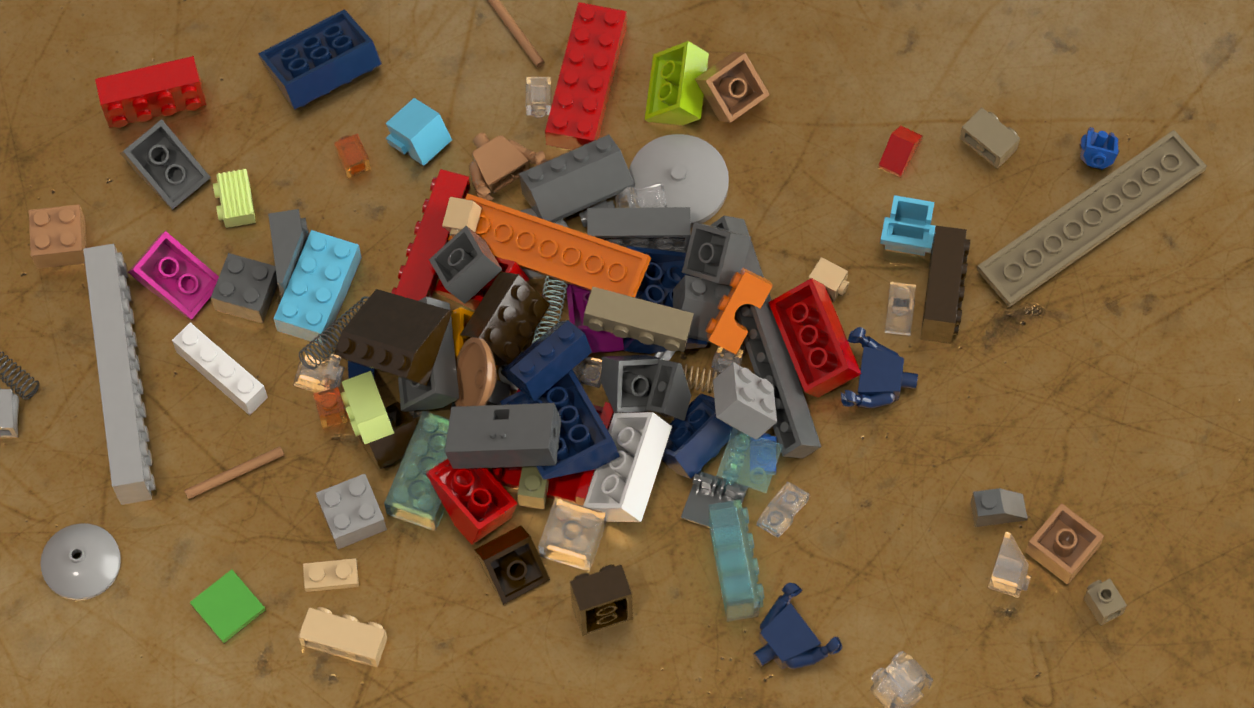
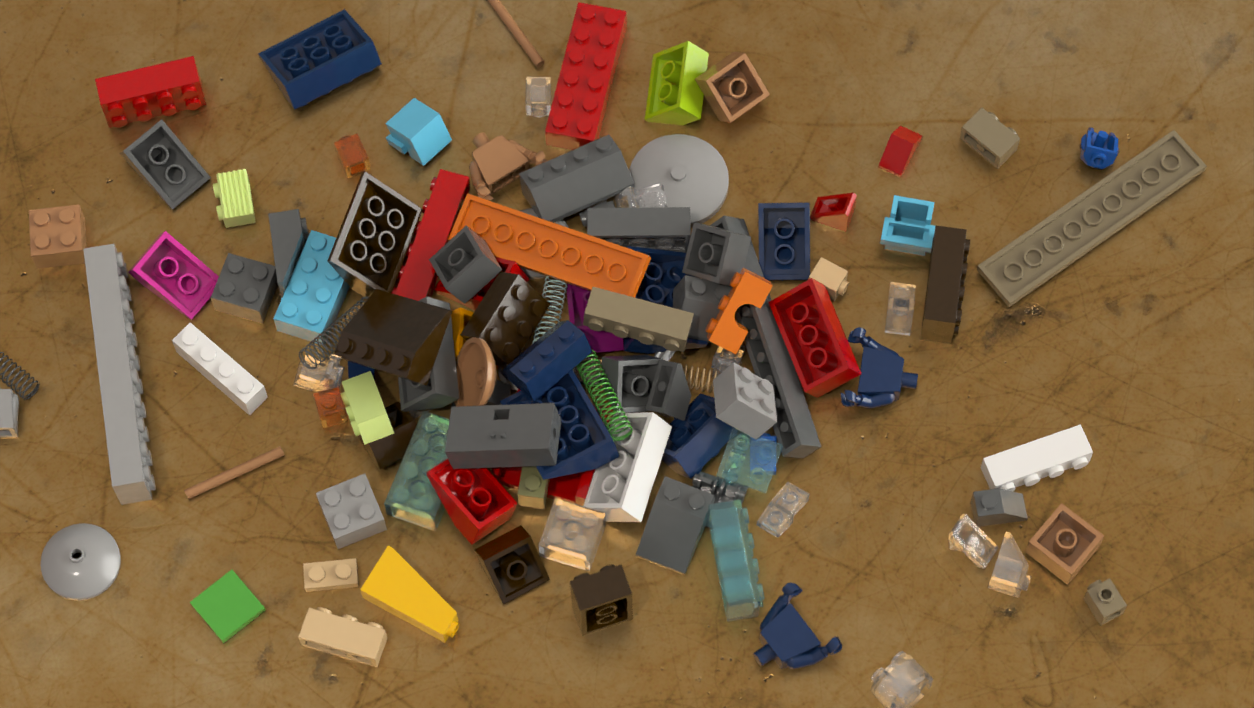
tan brick [442,197,482,237] -> none
none -> dark brown slope [328,171,423,297]
none -> yellow slope [360,546,460,643]
none -> bright green piece [576,350,633,441]
none -> dark grey slope [636,476,715,575]
none -> dark blue slope [758,202,810,280]
none -> red slope [810,192,857,232]
none -> clear slope [948,514,999,568]
none -> white brick [981,424,1093,491]

